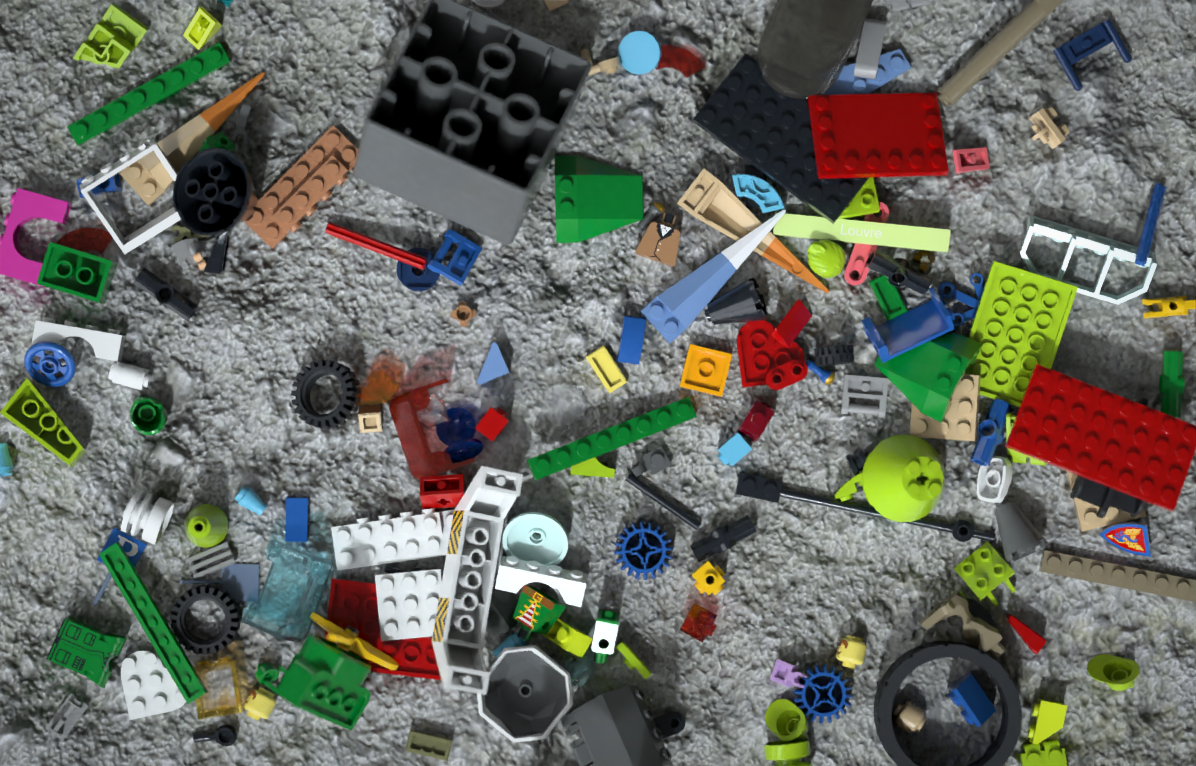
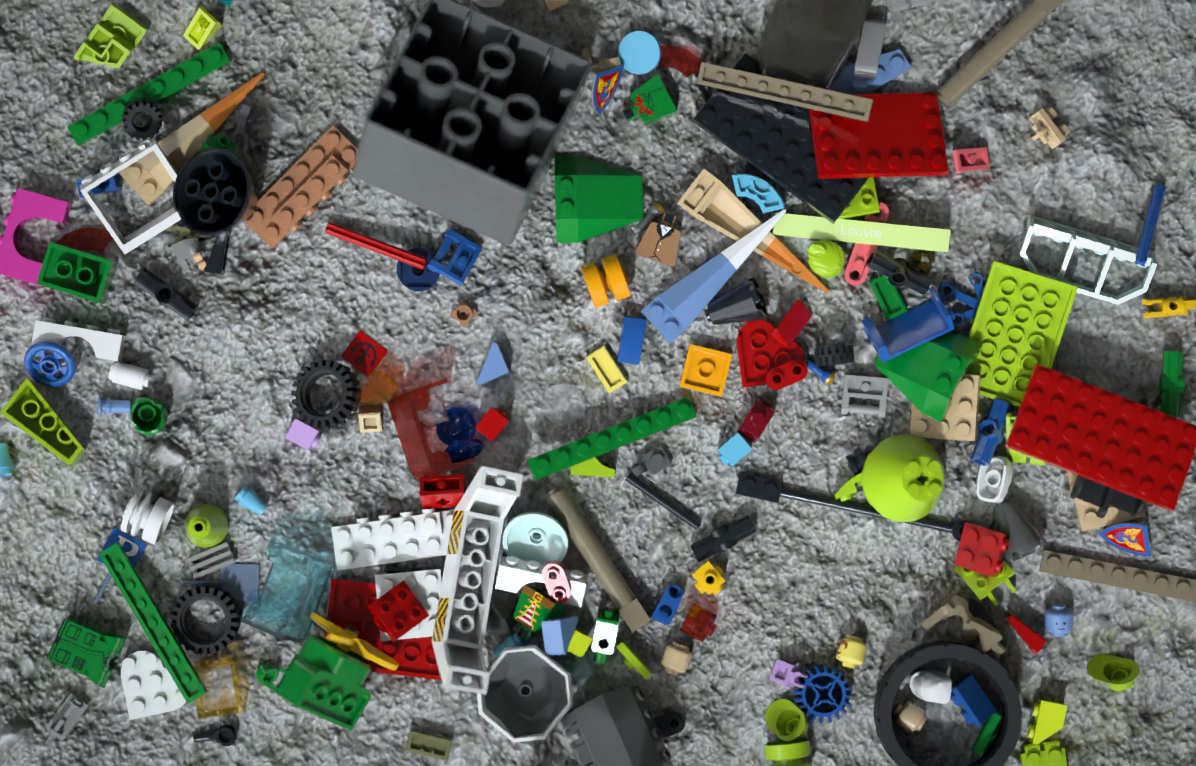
light yellow head [244,687,277,721] -> none
blue tile [285,498,309,542] -> none
blue gear [614,521,673,580] -> none
dark blue plate [1053,18,1132,91] -> none
none -> medium blue pin [97,395,131,417]
none -> black tyre [122,98,163,140]
none -> lavender brick [285,418,321,450]
none -> red sticker [341,331,388,377]
none -> red plate [367,580,430,642]
none -> medium blue slope [541,616,579,655]
none -> plate [542,560,571,603]
none -> dark tan brick [546,487,651,632]
none -> light orange wheel [580,253,631,309]
none -> shield [588,65,624,115]
none -> green torso [622,74,677,125]
none -> blue leg [650,582,686,626]
none -> tan head [660,641,692,676]
none -> dark tan plate [697,62,873,122]
none -> white piece [910,670,952,704]
none -> red plate [954,522,1010,577]
none -> green plate [971,712,1001,755]
none -> medium blue head [1045,603,1074,637]

